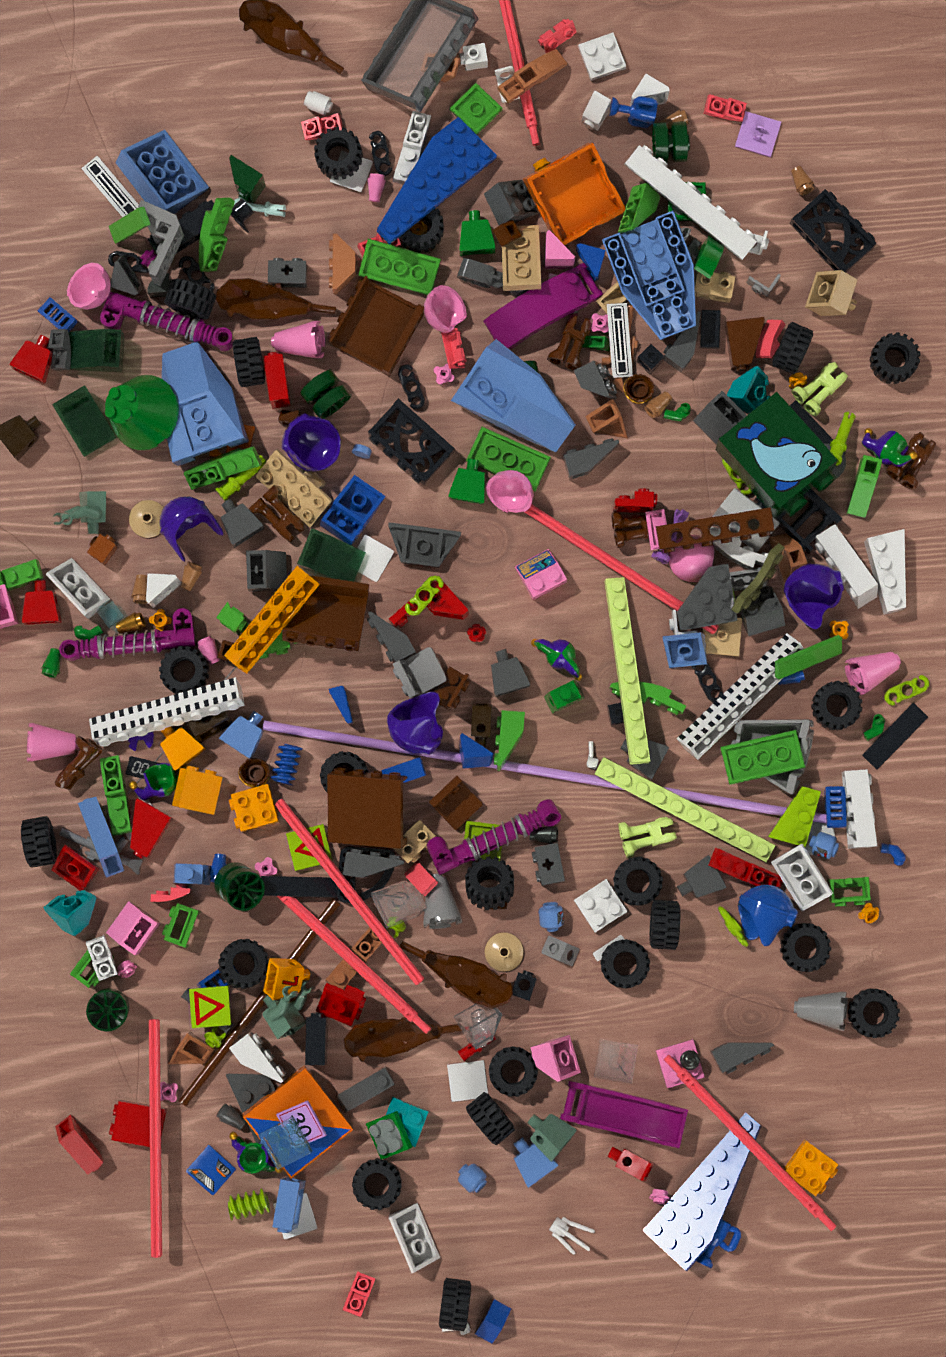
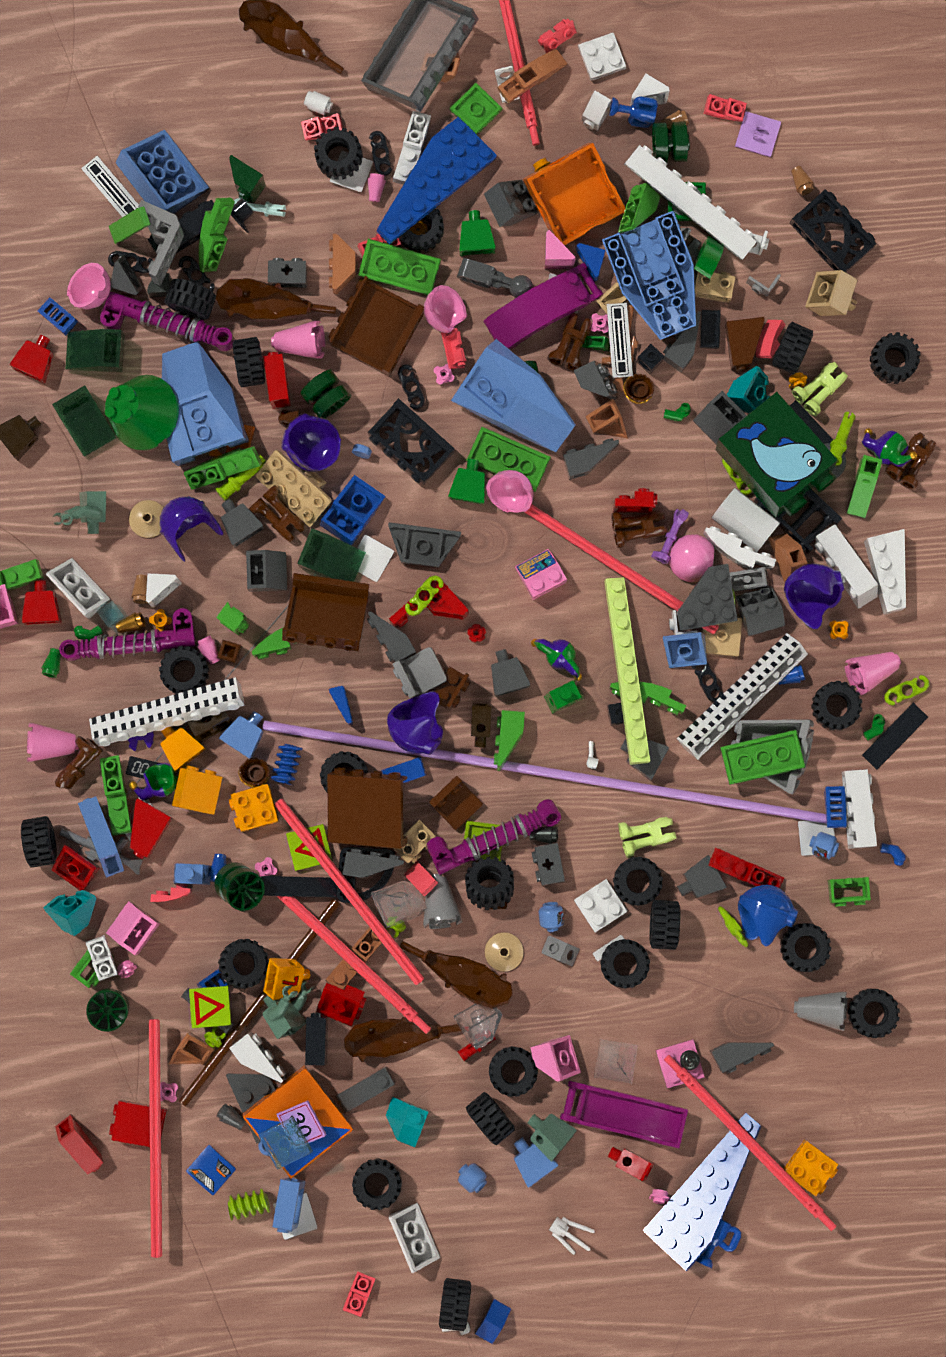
dark grey slope [48,329,71,371] -> none
dark orange brick [87,534,118,566] -> none
magenta plate [140,249,157,267] -> none
bright green window [162,903,201,948] -> none
medium nougat cone [181,561,202,591] -> none
light orange brick [224,566,320,674] -> none
green piece [229,1132,283,1174] -> none
light grey piece [366,1111,413,1160] -> none
white sticker [447,1060,488,1102] -> none
blue slope [459,733,493,769] -> none
white brick [460,43,488,71] -> none
reddish brown slope [493,220,522,246] -> none
tan plate [502,225,541,291] -> none
black brick [512,970,537,1001] -> none
yellowish green plate [594,757,775,862] -> none
medium nougat cone [644,391,672,418] -> none
bright pink tile [645,509,667,550] -> none
reddish brown brick [656,507,774,553] -> none
olive plate [731,543,785,614] -> none
lime wing [767,786,821,847] -> none
white slope [771,844,833,911] -> none
bright green tile [775,635,842,679] -> none
light orange plate [858,903,879,924] -> none

